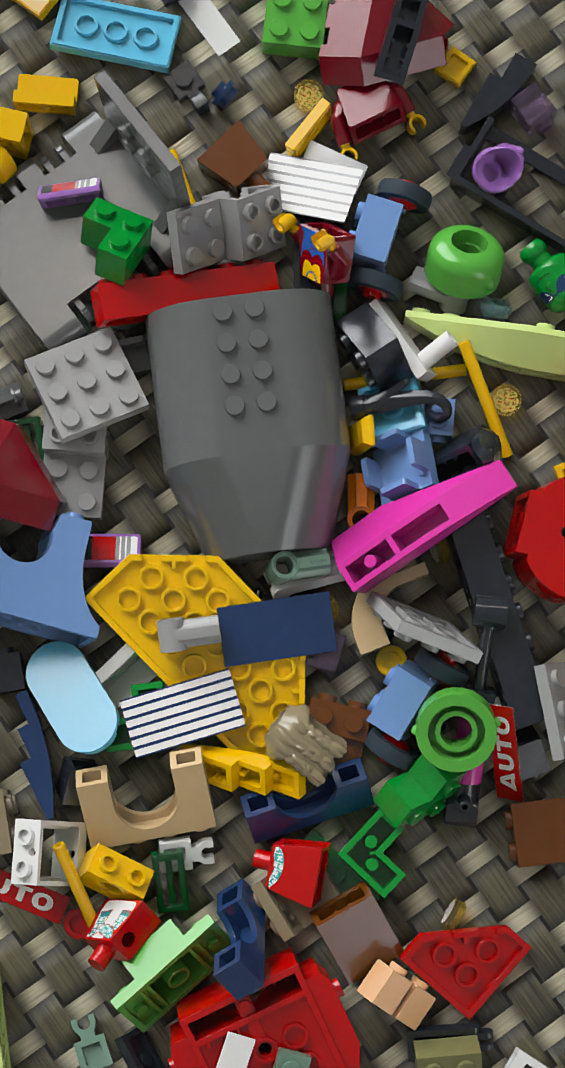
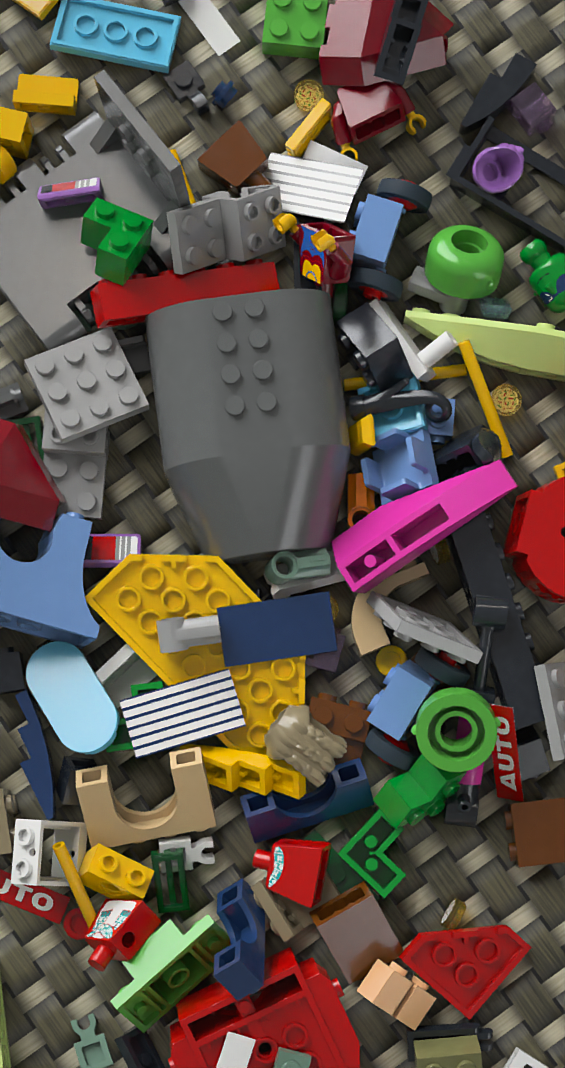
yellow tile [434,45,477,89] -> none

